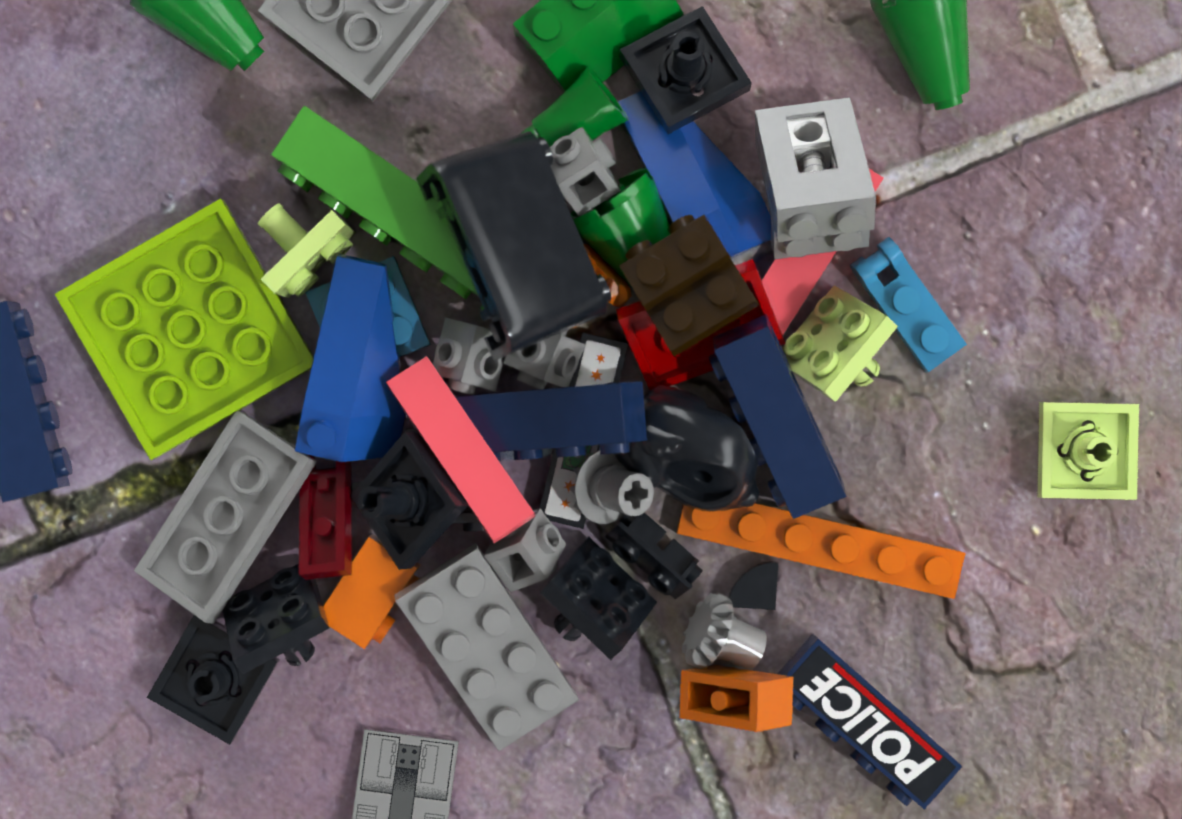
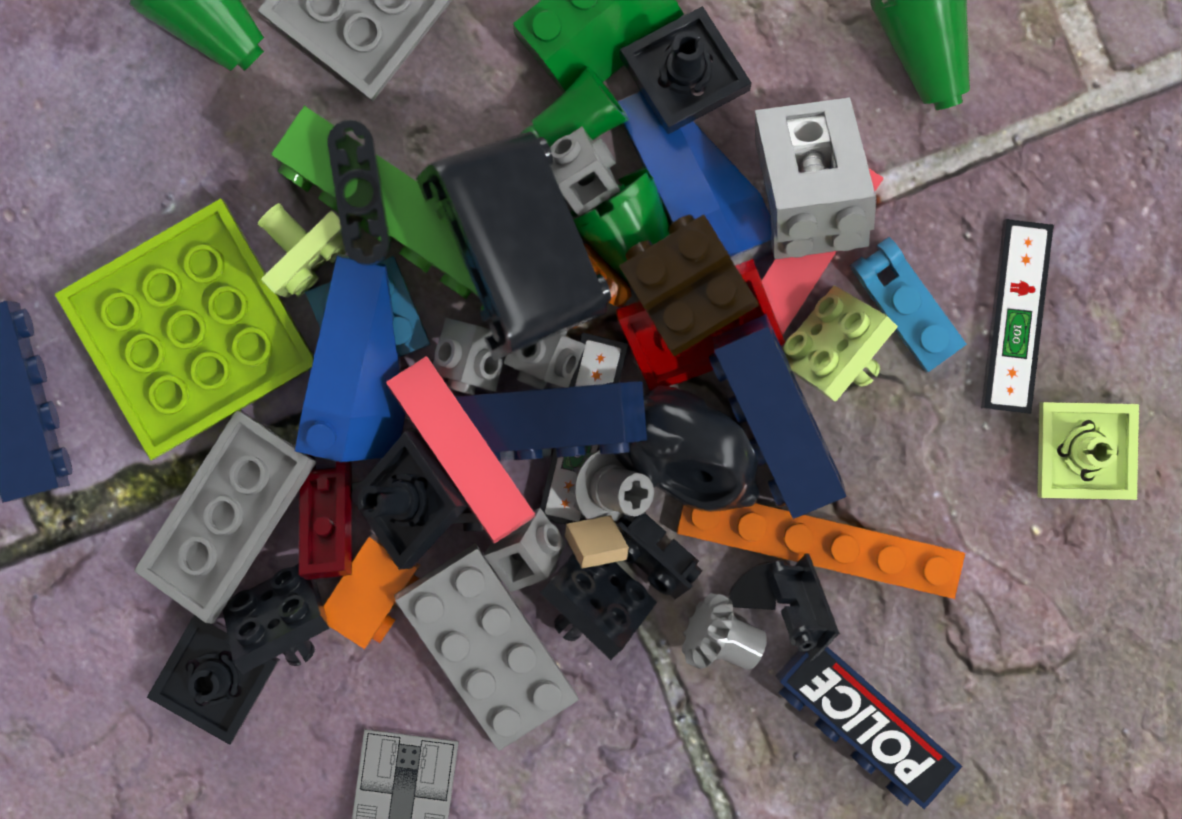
orange brick [679,665,793,732] -> none
none -> black beam [327,120,391,266]
none -> tan tile [565,515,629,568]
none -> black hinge [767,553,840,661]
none -> tile [981,219,1054,414]

